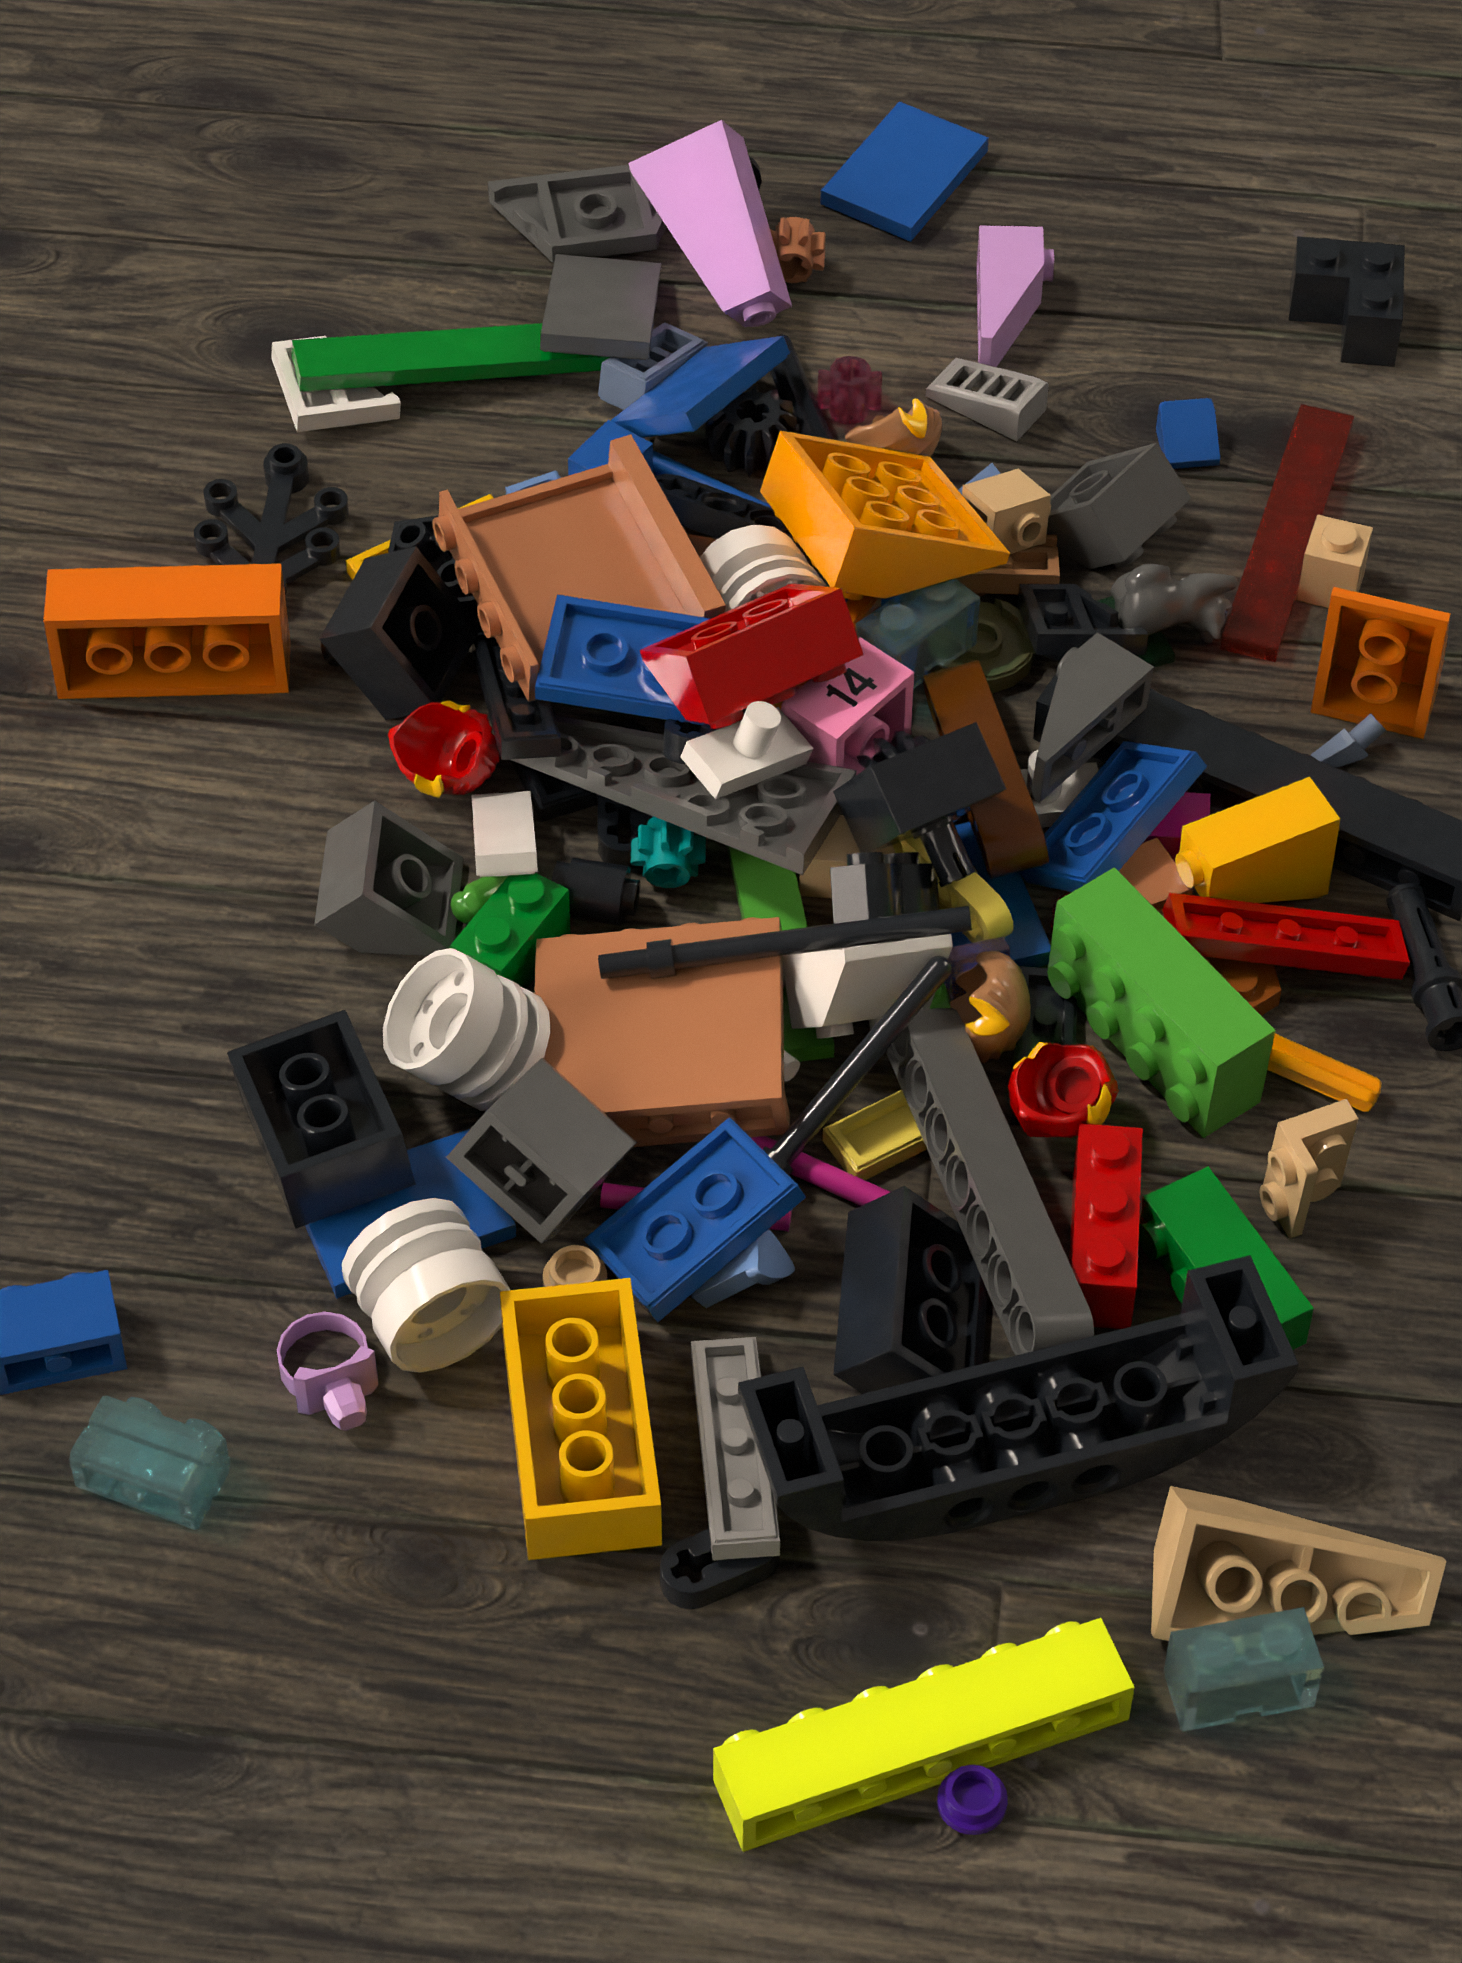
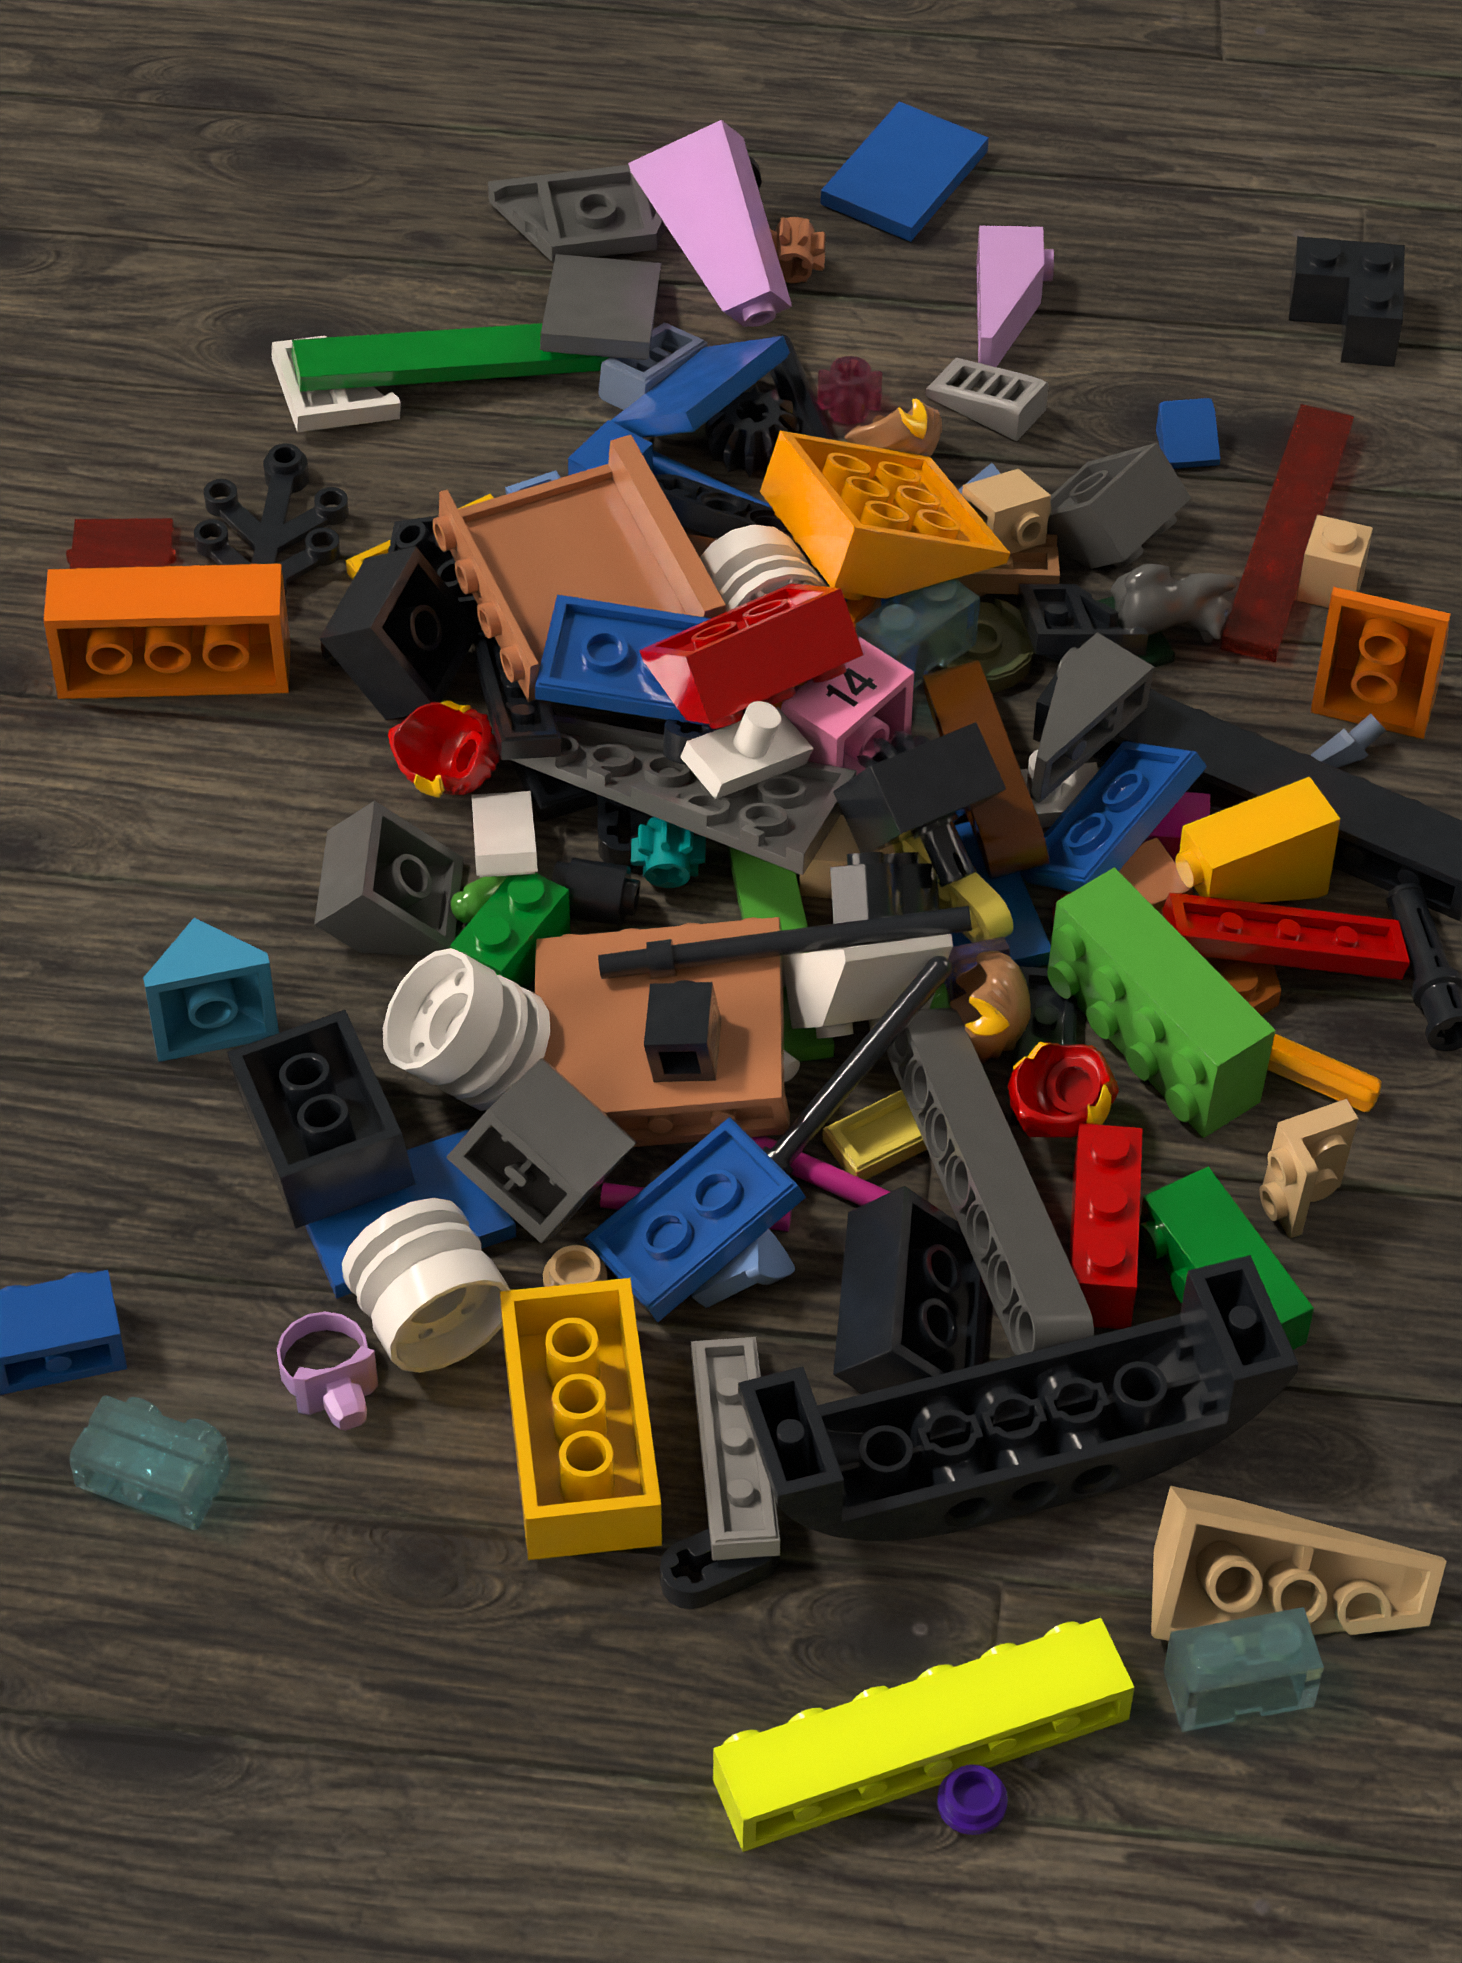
none -> clear red piece [66,518,177,569]
none -> dark azure slope [143,918,279,1062]
none -> black brick [644,980,722,1082]

